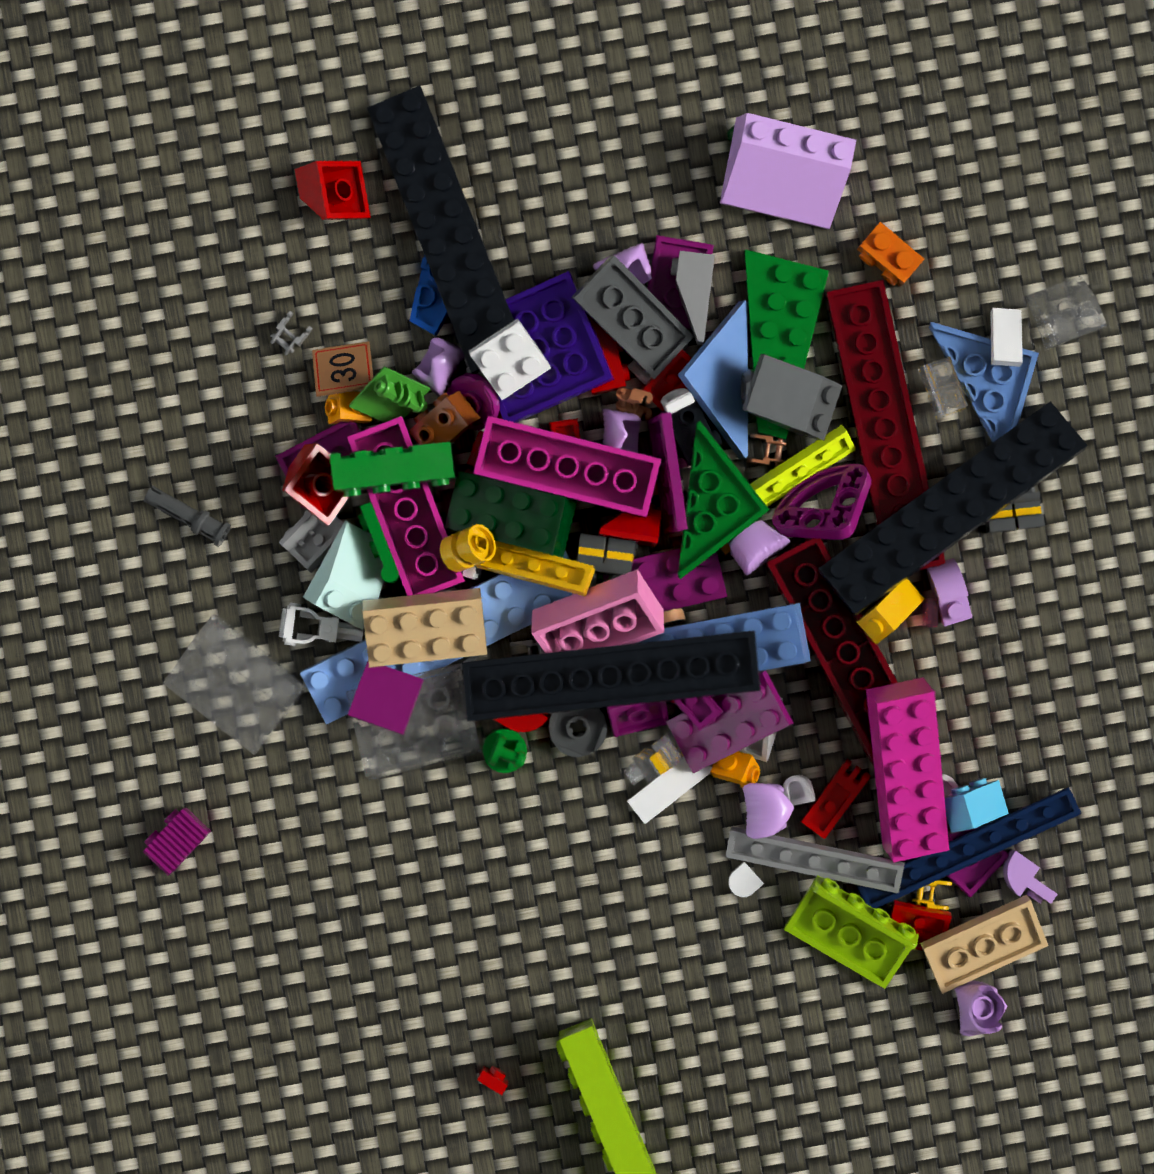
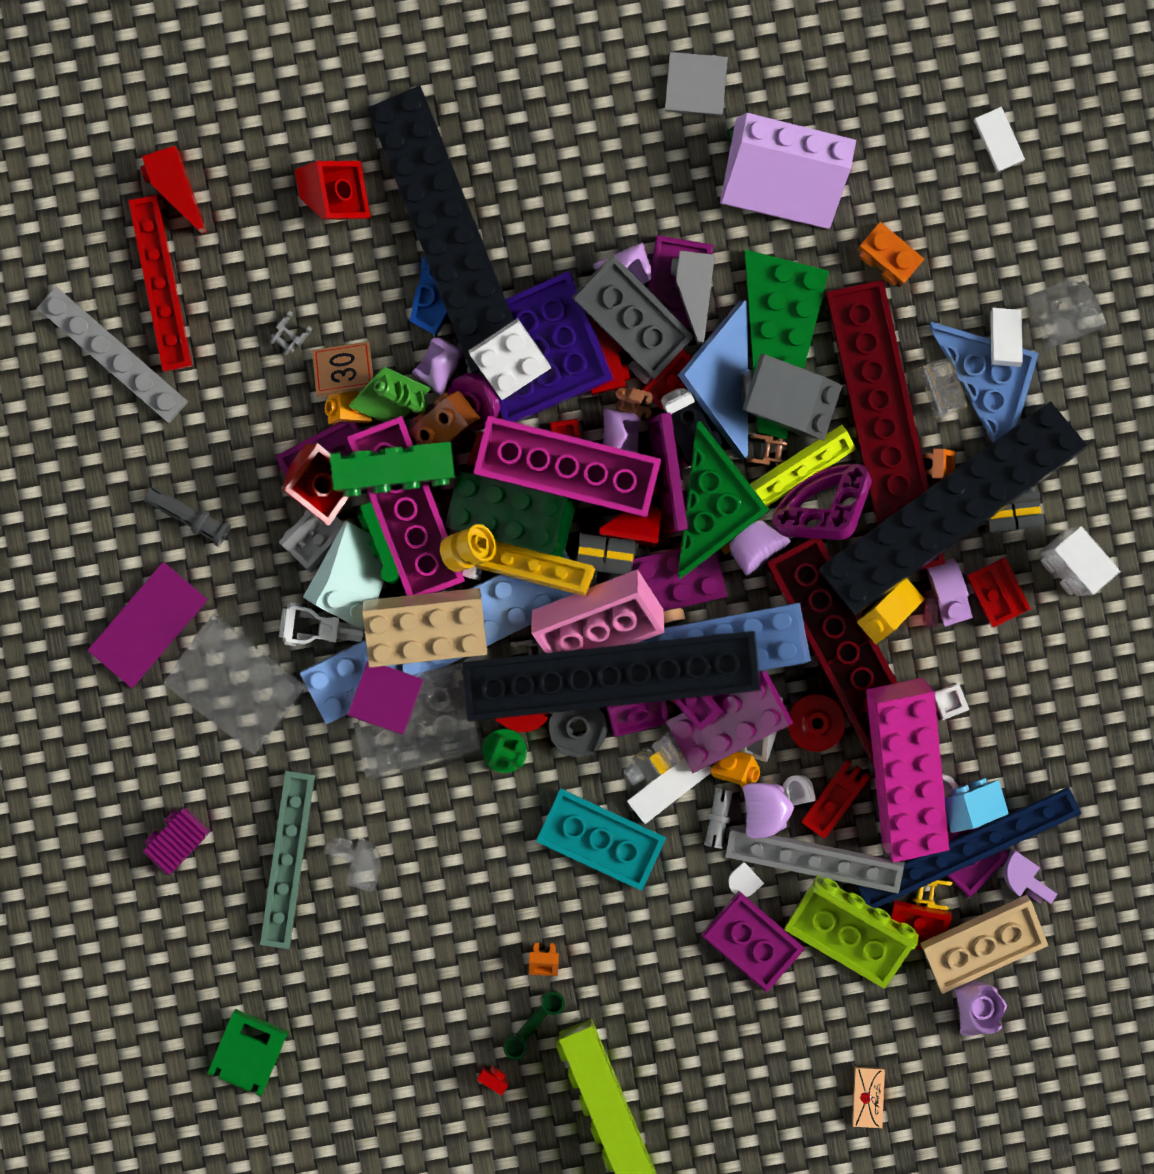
none -> light grey plate [37,287,189,423]
none -> magenta tile [87,562,209,688]
none -> red plate [128,195,193,372]
none -> red slope [140,145,207,234]
none -> green container [207,1009,289,1097]
none -> sand green plate [260,770,315,949]
none -> clear brick [324,837,382,892]
none -> dark green bar [503,990,565,1060]
none -> orange tile [529,942,559,976]
none -> teal plate [536,788,666,891]
none -> light grey tile [665,52,728,116]
none -> magenta tile [701,891,805,992]
none -> light grey pin [704,788,734,849]
none -> red piece [787,694,845,752]
none -> light nougat tile [852,1066,885,1128]
none -> orange tile [923,449,956,480]
none -> white tile [935,683,969,720]
none -> red plate [966,557,1031,628]
none -> white tile [974,107,1025,173]
none -> white brick [1039,526,1120,596]

